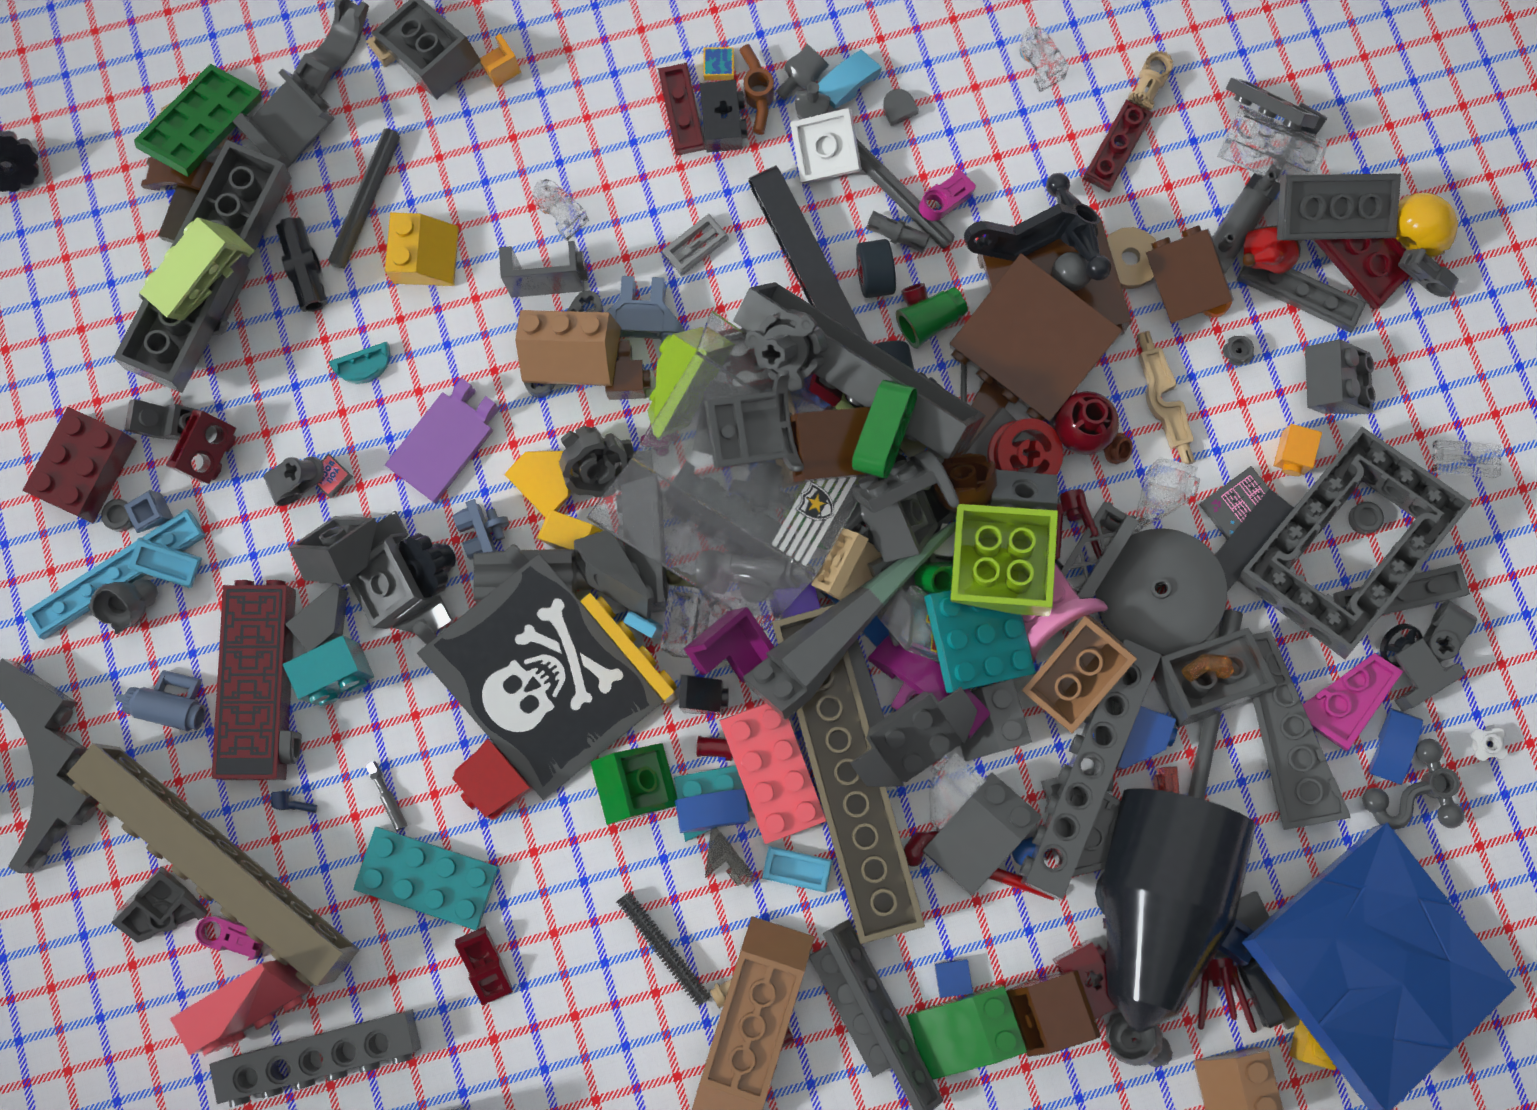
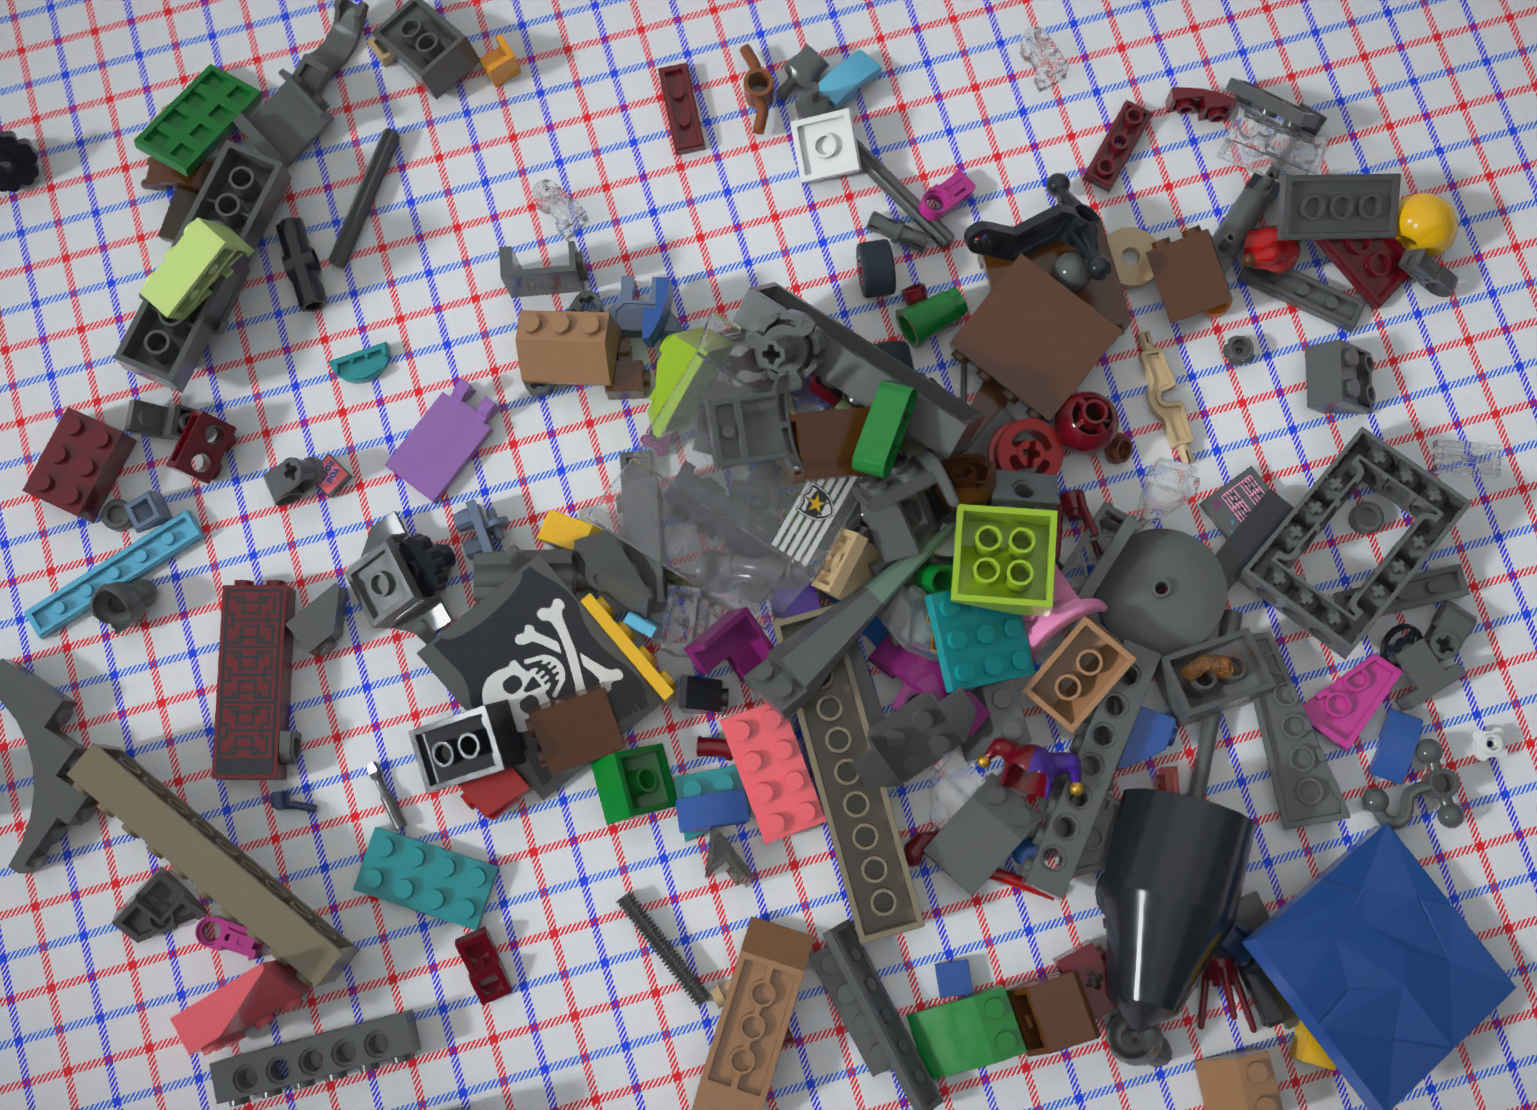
sand blue piece [116,670,206,731] -> none
medium azure tile [128,537,202,588] -> none
teal brick [283,635,374,707] -> none
dark grey slope [289,516,377,585] -> none
yellow slope [385,212,459,286] -> none
yellow slope [504,451,573,518] -> none
dark grey piece [559,425,634,497] -> none
light grey tile [661,214,729,276] -> none
black brick [700,80,748,153] -> none
tile [704,47,734,80] -> none
black beam [748,165,867,340] -> none
medium azure tile [762,846,833,893] -> none
dark grey tile [883,89,919,126] -> none
tan connector [1128,50,1173,111] -> none
light orange brick [1273,424,1322,476] -> none
none -> black slope [408,699,527,794]
none -> reddish brown brick [525,682,626,775]
none -> blue slope [642,277,674,348]
none -> piece [977,737,1085,800]
none -> dark red slope [1165,87,1236,123]

